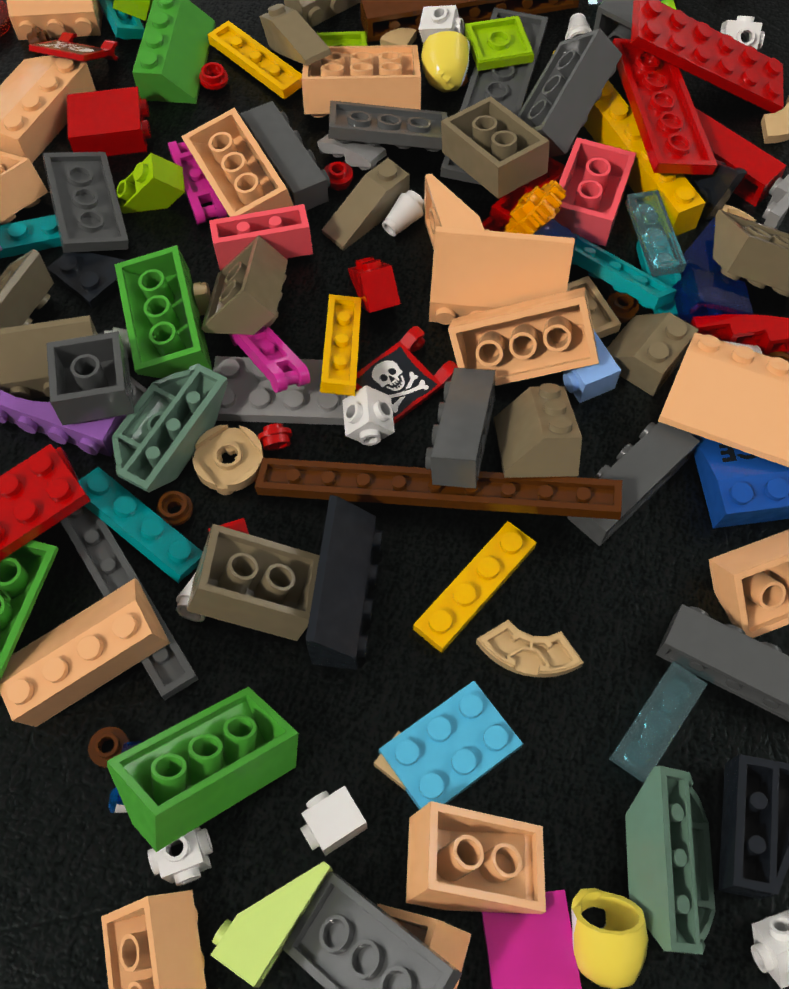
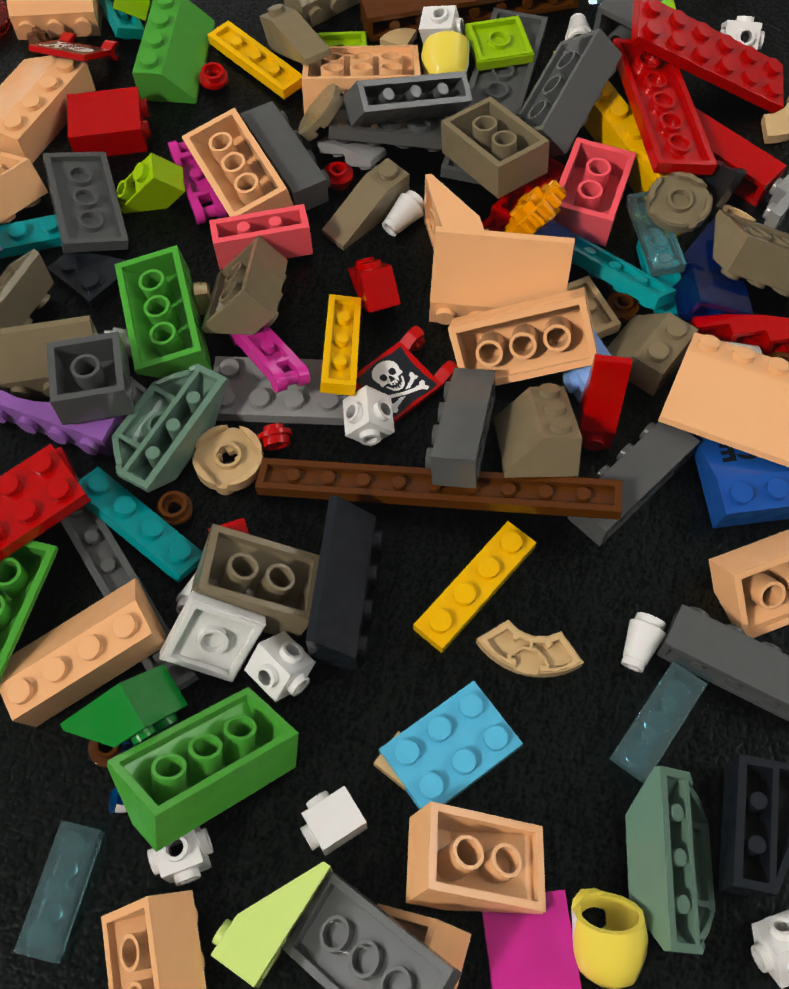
none -> clear light blue plate [13,820,105,964]
none -> green slope [60,664,188,748]
none -> white plate [159,591,266,682]
none -> white brick [244,631,316,702]
none -> dark tan tile [298,84,344,141]
none -> dark grey brick [343,71,473,127]
none -> red slope [577,354,632,451]
none -> white cone [621,612,666,673]
none -> dark tan tile [645,171,713,233]

